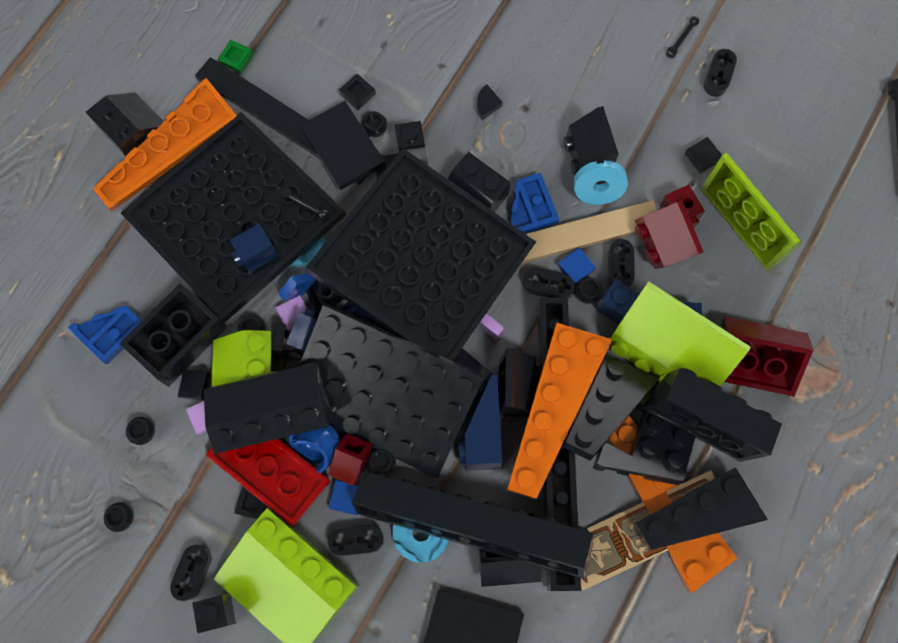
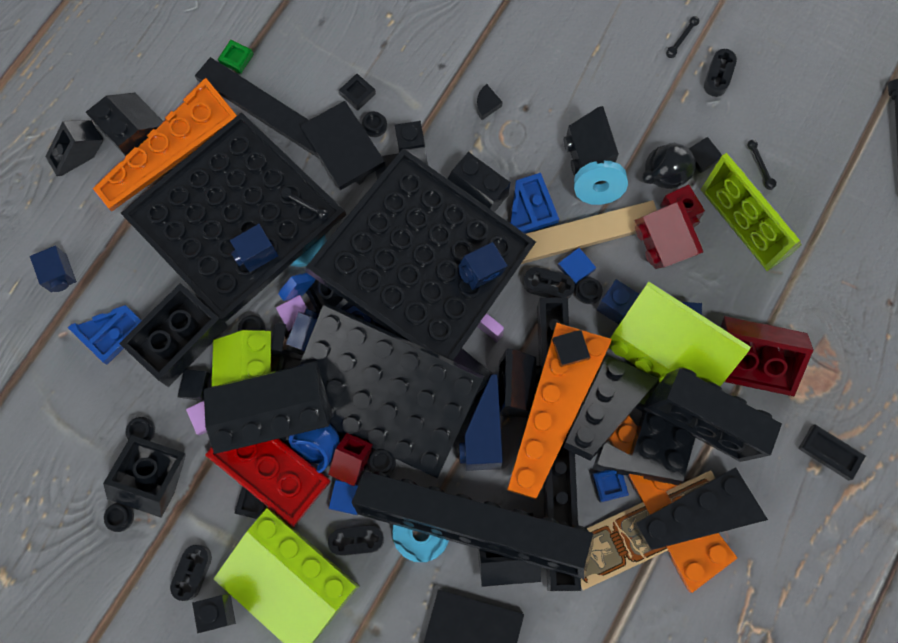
black beam [608,239,635,287] -> none
none -> dark blue brick [30,245,77,293]
none -> black slope [45,120,103,176]
none -> black slope [103,435,186,518]
none -> dark blue brick [458,242,507,290]
none -> black tile [552,330,590,367]
none -> blue tile [592,470,629,503]
none -> black piece [642,143,696,189]
none -> black hinge [747,140,777,190]
none -> black tile [798,424,866,481]

